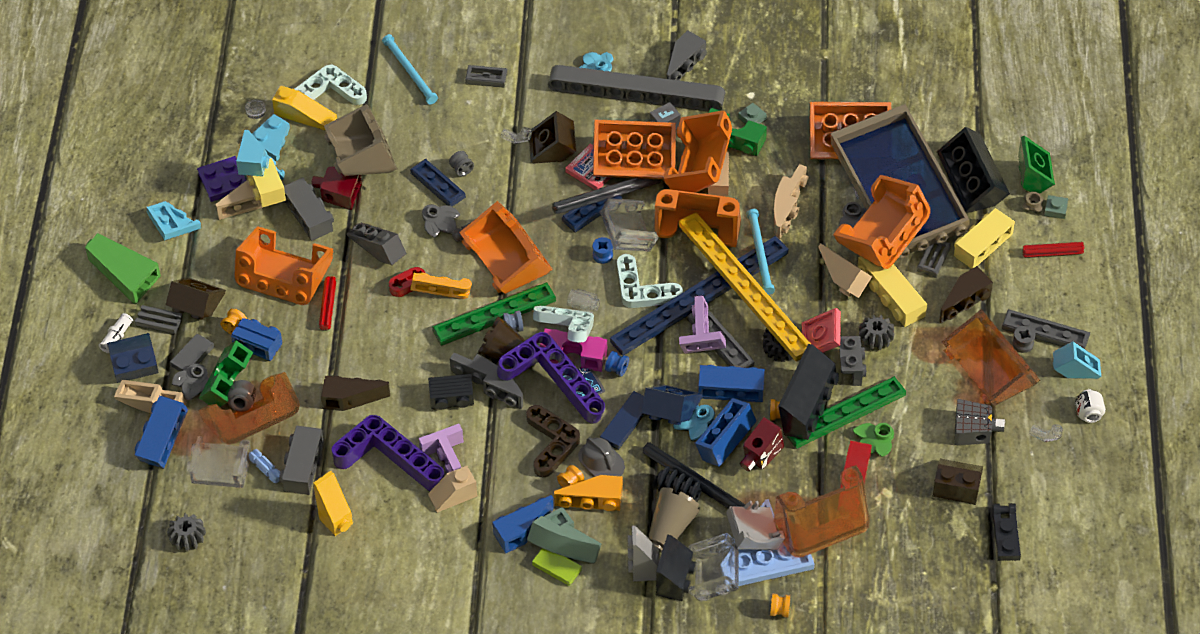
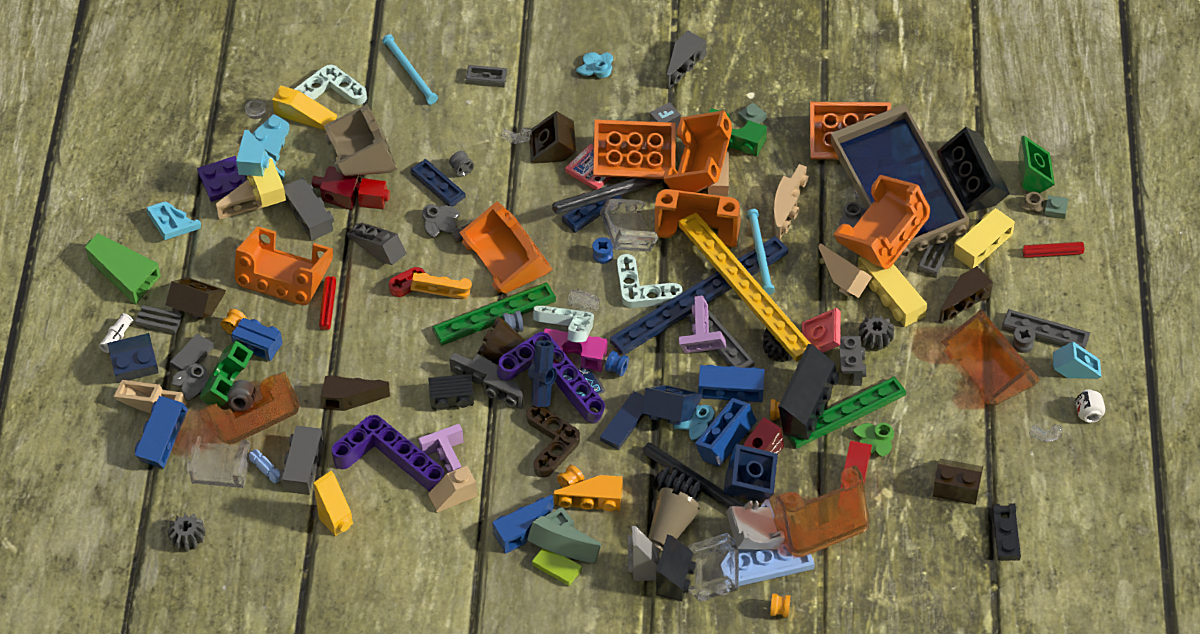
dark grey beam [547,65,726,112] -> none
dark grey piece [578,437,625,477] -> none
dark grey torso [954,399,1005,445] -> none
none -> red brick [358,178,390,209]
none -> dark blue piece [528,340,557,407]
none -> dark blue slope [723,444,778,503]

